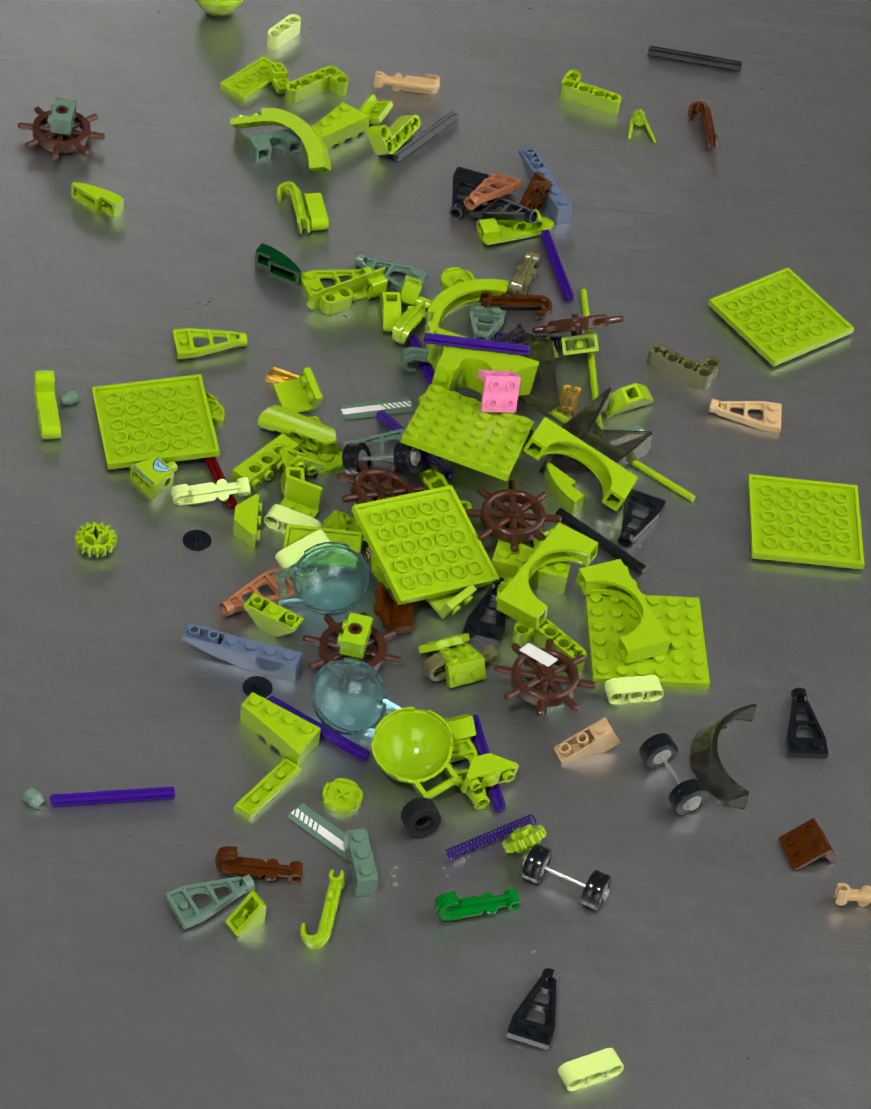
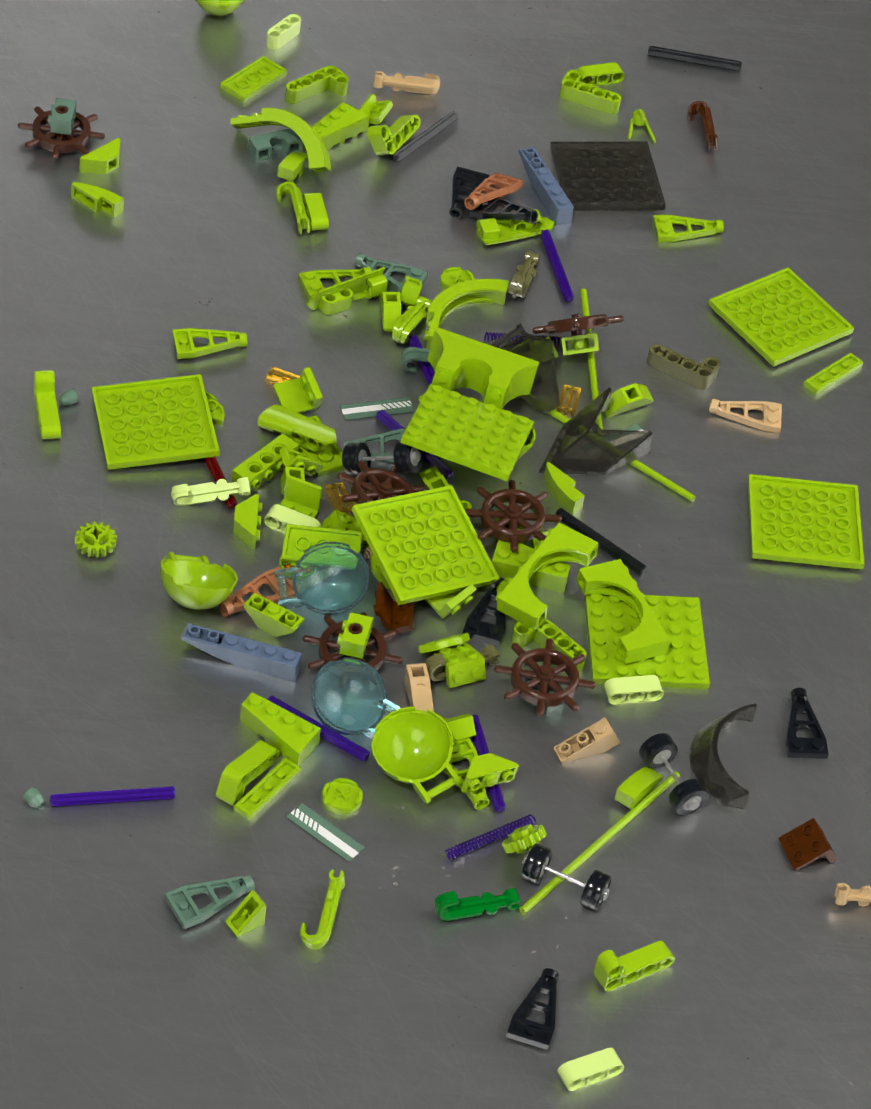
lime torso [130,457,178,500] -> none
black piece [183,530,212,551] -> none
reddish brown piece [215,846,303,884] -> none
black piece [242,676,273,698] -> none
dark green slope [255,243,301,286] -> none
lime slope [267,62,290,94] -> none
yellowish green beam [275,529,333,574] -> none
sand green arch [343,829,379,897] -> none
black tyre [401,797,441,838] -> none
dark purple axle [423,333,530,356] -> none
sand green plate [469,305,506,340] -> none
bright pink bracket [477,370,521,413] -> none
reddish brown piece [479,291,552,320] -> none
reddish brown bracket [519,172,553,210] -> none
white sticker [519,643,558,667] -> none
lime arch [523,417,638,512] -> none
black plate [618,489,666,548] -> none
none -> lime slope [80,138,121,174]
none -> lime windscreen [160,552,238,610]
none -> lime beam [216,740,280,807]
none -> lime slope [277,151,309,182]
none -> clear yellow tile [325,482,354,514]
none -> tan slope [404,663,434,712]
none -> lime piece [519,771,680,915]
none -> clear smoke plate [550,141,666,211]
none -> lime beam [577,62,625,86]
none -> lime beam [593,941,675,992]
none -> lime slope [615,766,664,810]
none -> lime plate [653,214,724,242]
none -> lime tile [803,353,863,395]

